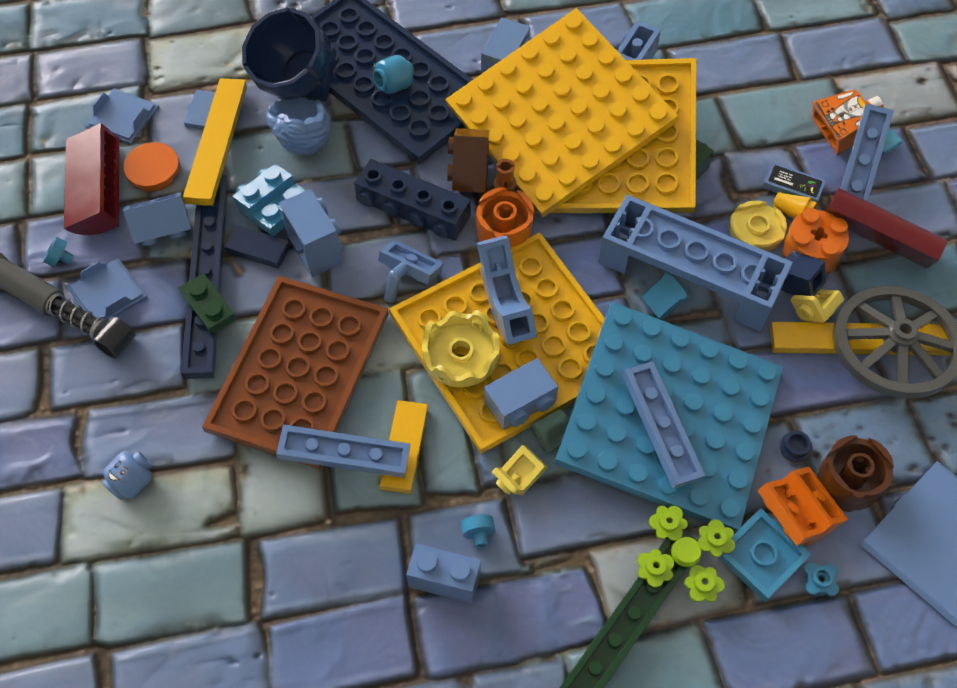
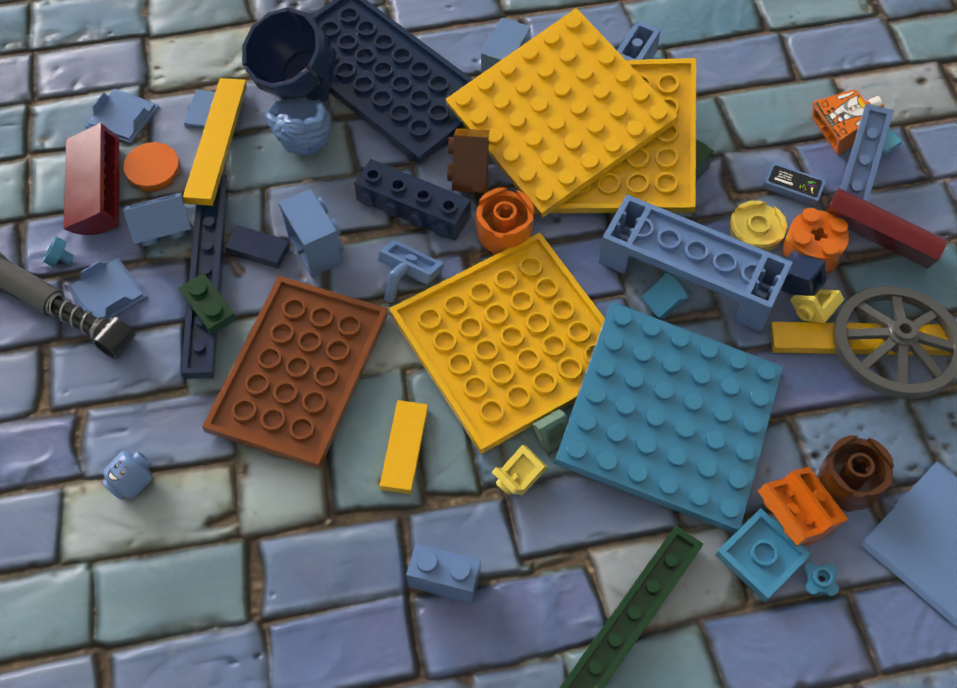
dark azure plate [232,164,306,236] -> none
medium blue plate [276,424,410,478] -> none
dark azure head [373,55,414,94] -> none
light yellow plate [422,310,500,387] -> none
dark azure tile [461,514,495,548] -> none
medium blue arch [477,235,537,345] -> none
medium blue brick [484,358,558,430] -> none
dark orange pin [494,159,516,192] -> none
medium blue plate [622,361,706,489] -> none
lime plant [637,506,735,602] -> none
yellow cone [772,192,818,219] -> none
dark blue plate [780,431,812,462] -> none

